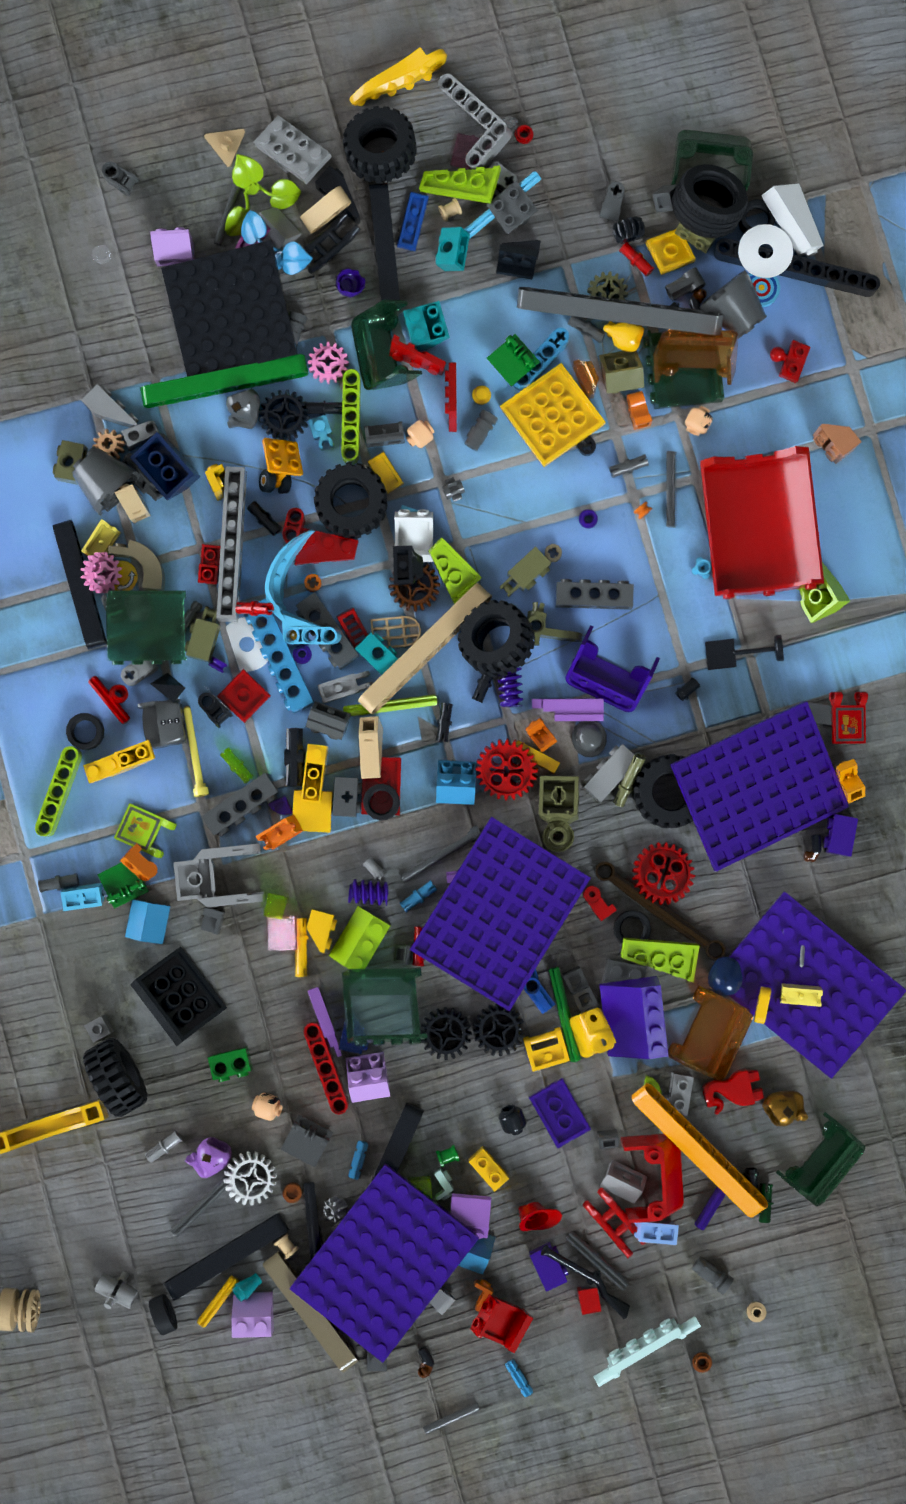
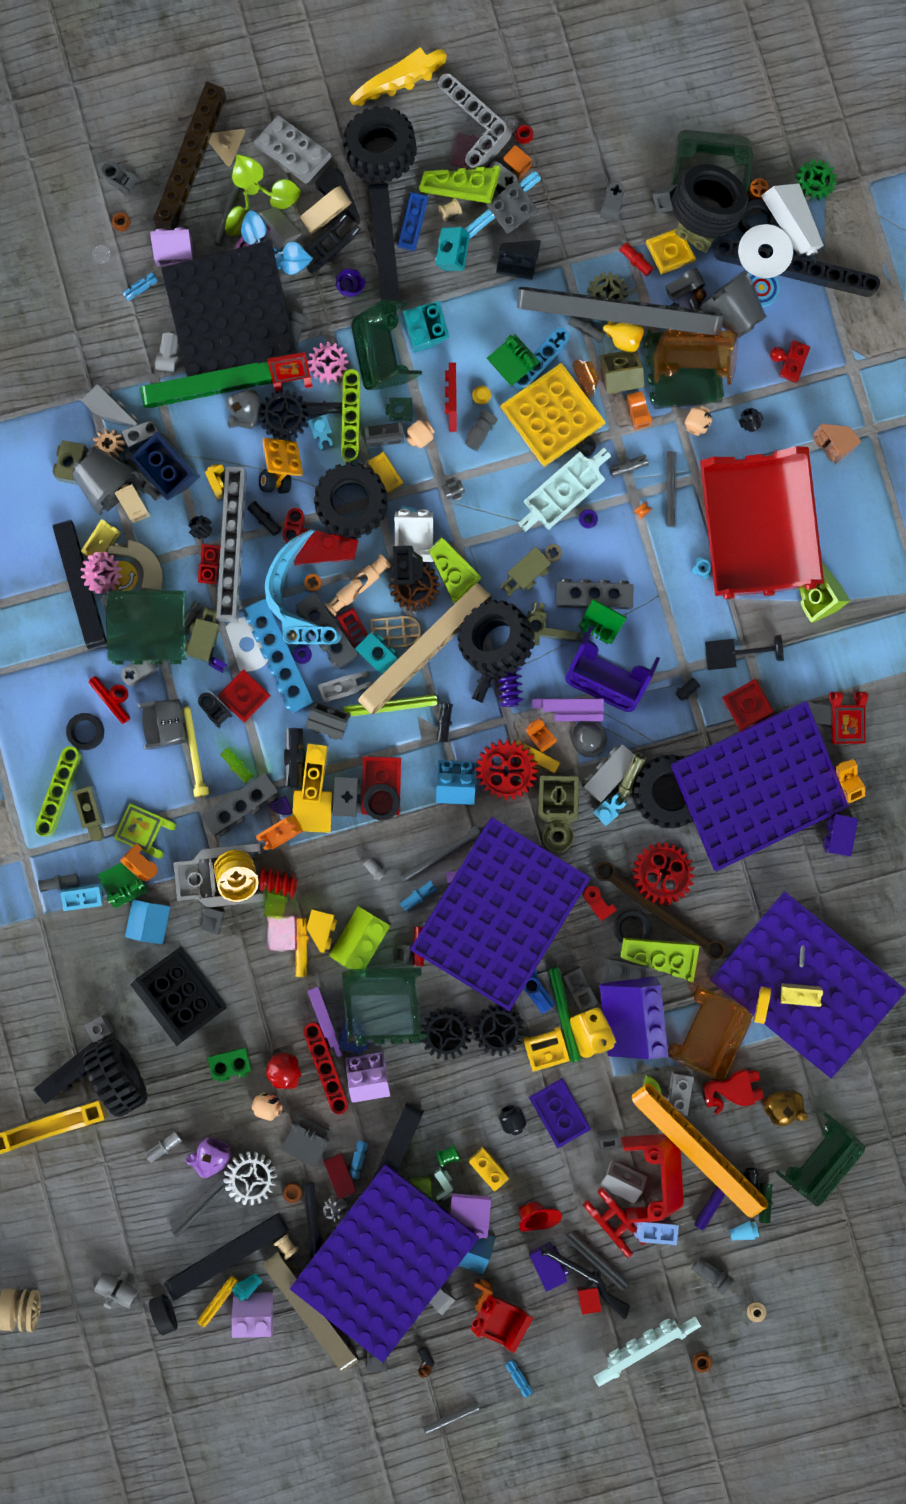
yellow slope [83,740,155,783] -> none
black slope [150,673,185,703] -> none
red pin [235,601,274,616] -> none
dark purple piece [348,879,389,906] -> none
tan slope [359,716,383,779] -> none
red wing [389,334,446,376] -> none
black gear [613,216,645,244] -> none
dark blue hat [708,957,742,996] -> none
arm [804,835,822,863] -> none
none -> black bracket [34,1042,98,1104]
none -> olive brick [72,786,105,841]
none -> dark orange plate [111,212,131,232]
none -> dark azure axle [123,272,158,301]
none -> dark brown brick [153,82,226,230]
none -> light grey piece [155,333,179,373]
none -> black gear [189,515,212,540]
none -> yellow wheel [214,850,258,902]
none -> red piece [258,866,298,898]
none -> red hair [265,1053,301,1089]
none -> red flag [267,352,313,394]
none -> light nougat piece [324,554,392,617]
none -> dark red slope [324,1153,357,1199]
none -> clear green brick [385,398,412,421]
none -> orange panel [503,145,532,180]
none -> light aqua plate [518,448,611,532]
none -> green hinge [578,599,627,645]
none -> medium azure plate [593,793,628,826]
none -> red tile [722,679,774,731]
none -> medium azure cone [729,1220,760,1241]
none -> black gear [738,408,764,432]
none -> orange wheel [748,178,769,200]
none -> green gear [795,159,837,201]

